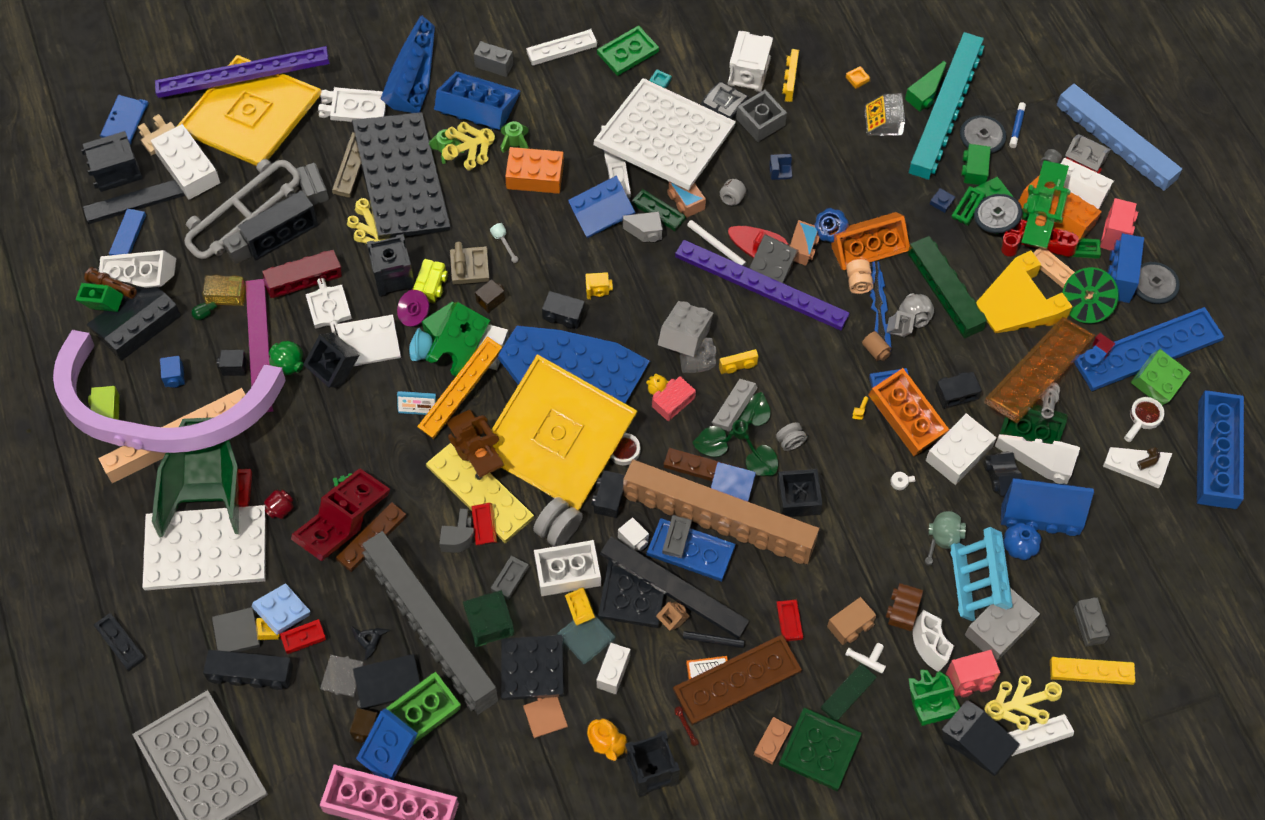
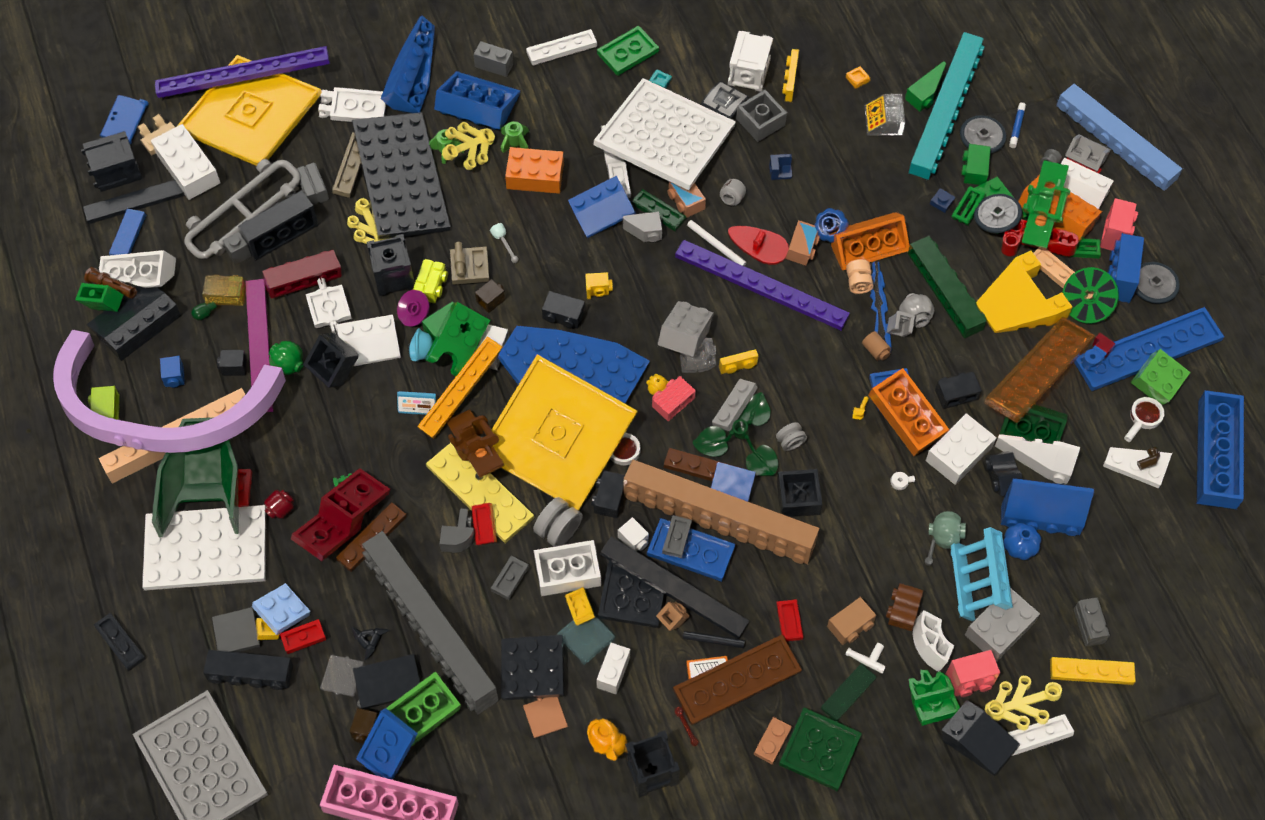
clear green brick [463,590,514,647] -> none
dark grey plate [750,235,798,283] -> none
light grey pin [1041,382,1060,418] -> none

